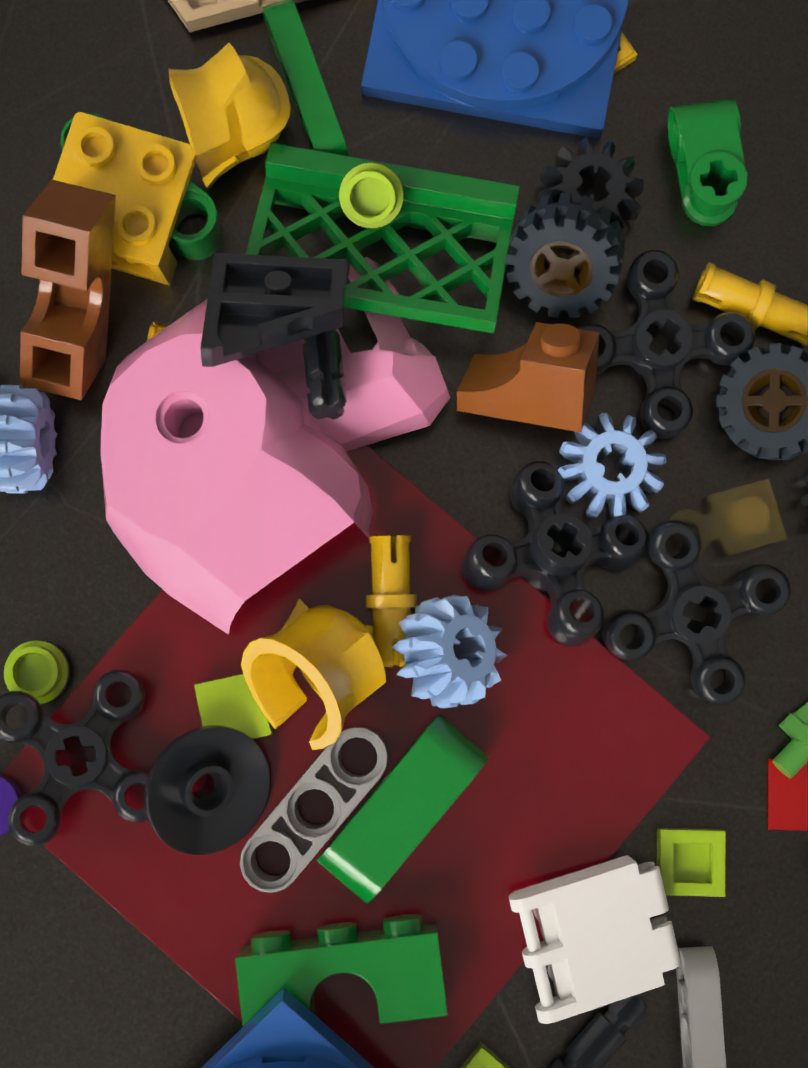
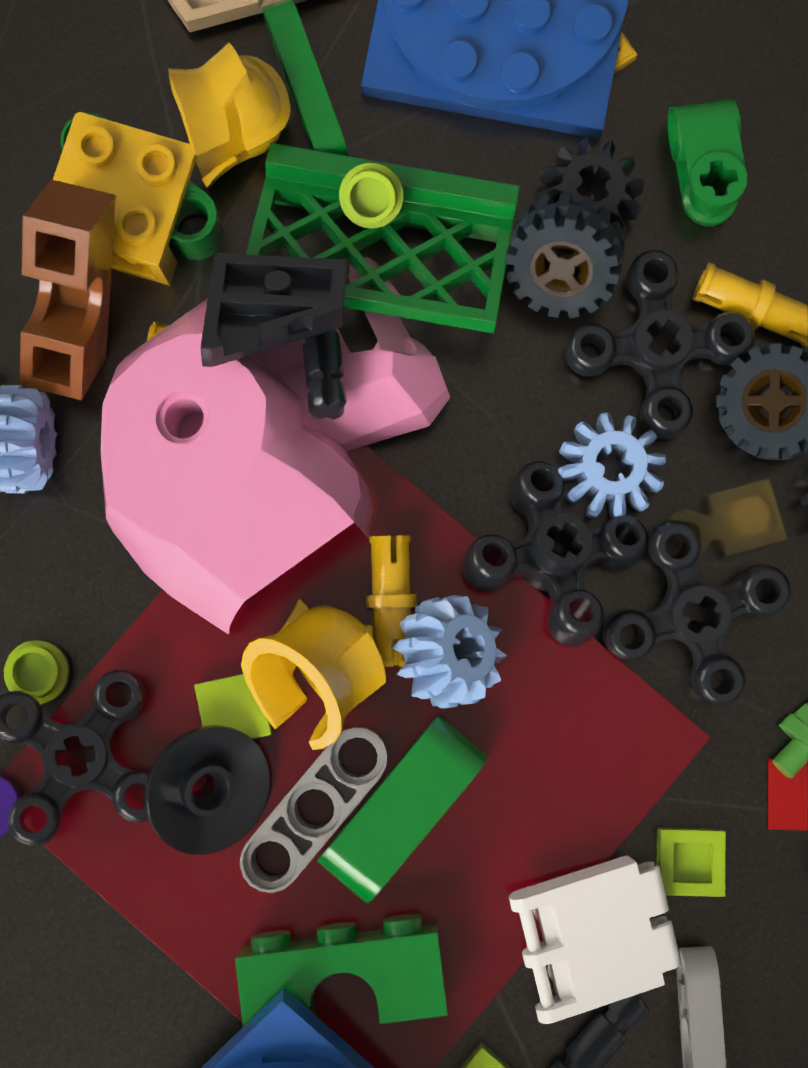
dark orange arch [457,322,600,432] -> none

